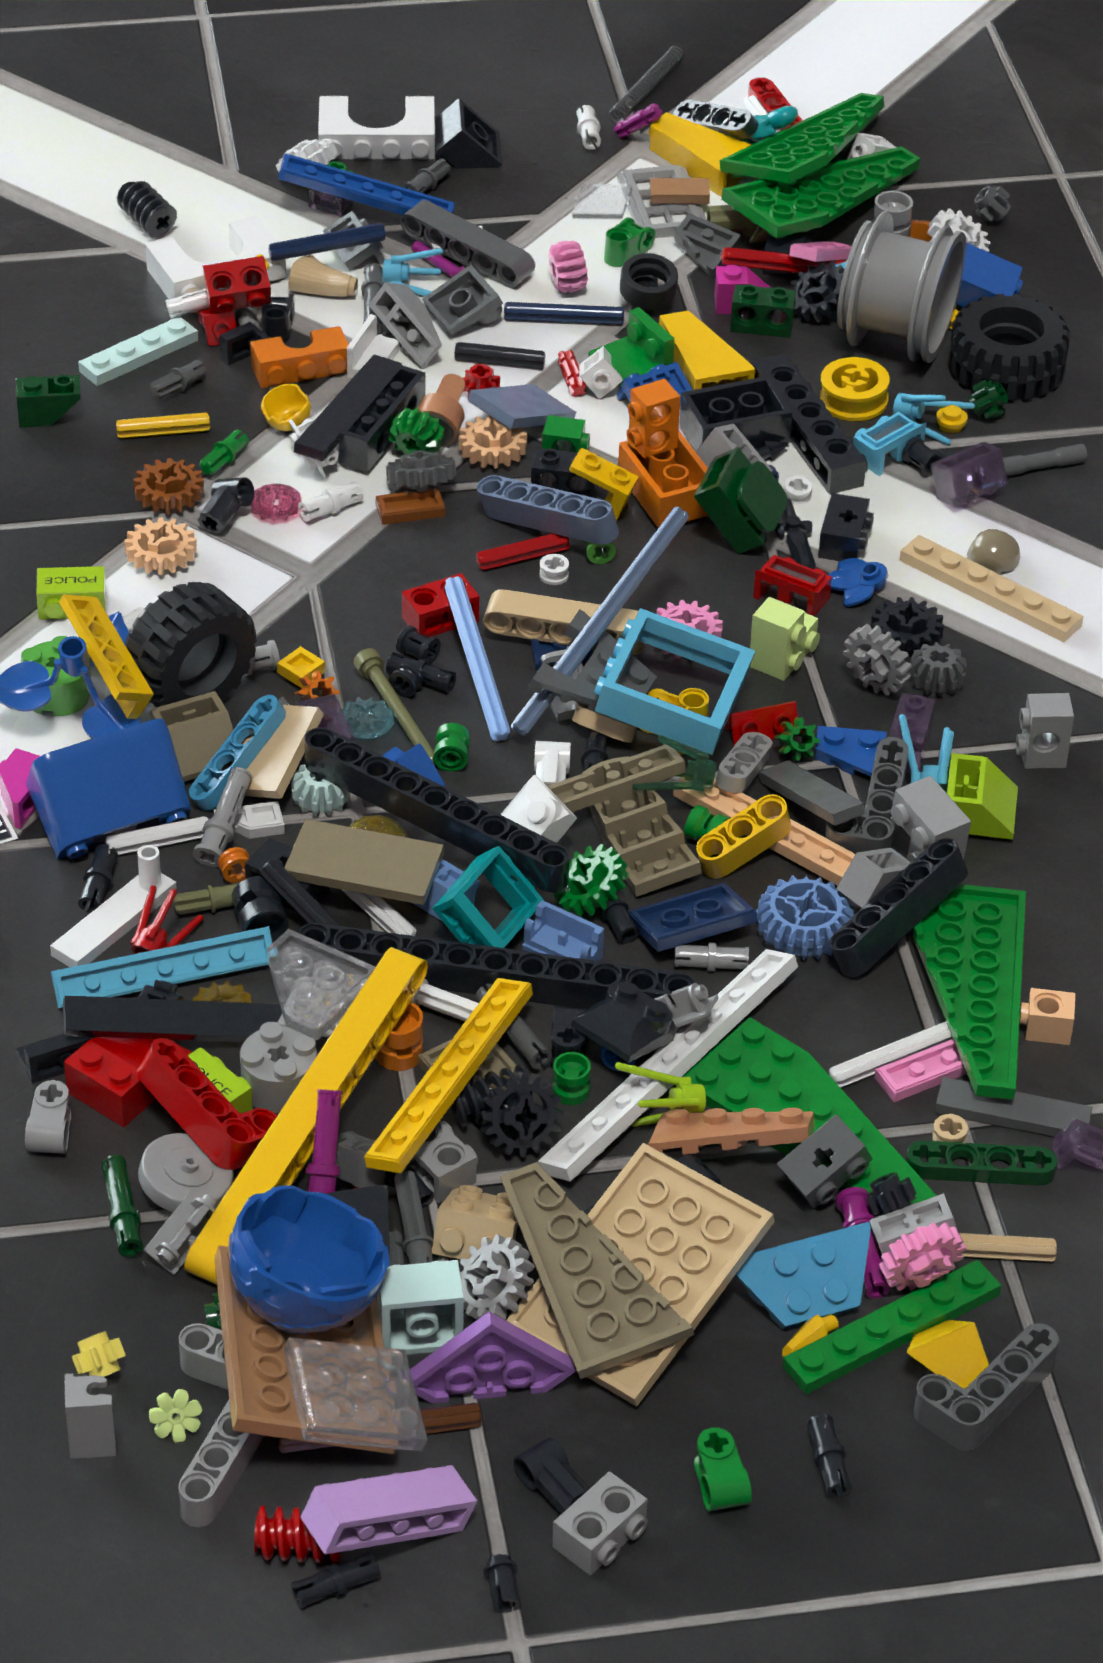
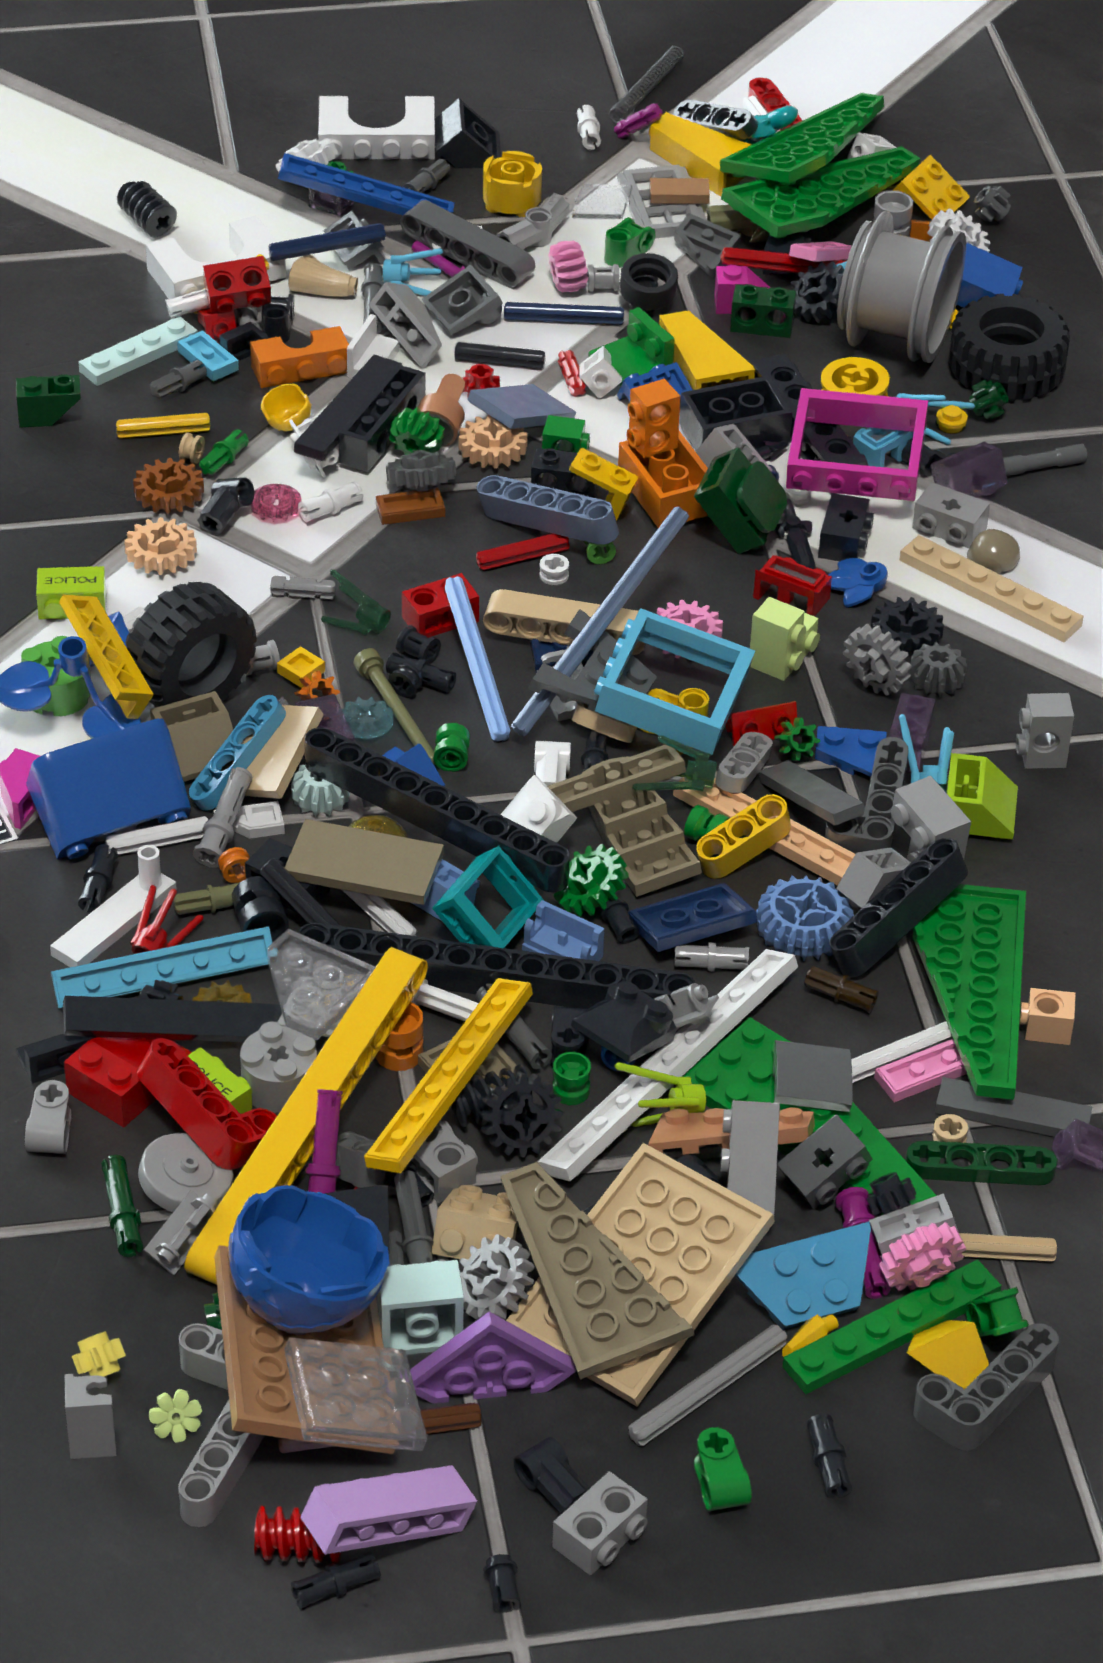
none -> medium azure plate [177,330,239,381]
none -> tan bush [179,433,205,464]
none -> light grey axle [270,576,336,600]
none -> clear green plant [321,569,391,636]
none -> yellow brick [483,151,542,217]
none -> light grey piece [497,193,570,249]
none -> light grey bush [587,264,620,292]
none -> light grey axle [628,1325,787,1446]
none -> light grey brick [721,1100,780,1216]
none -> dark grey slope [773,1040,853,1112]
none -> dark pink window [786,388,928,501]
none -> dark brown axle [804,967,879,1013]
none -> yellow bracket [892,155,970,220]
none -> light grey brick [912,482,990,548]
none -> green piece [965,1287,1029,1337]

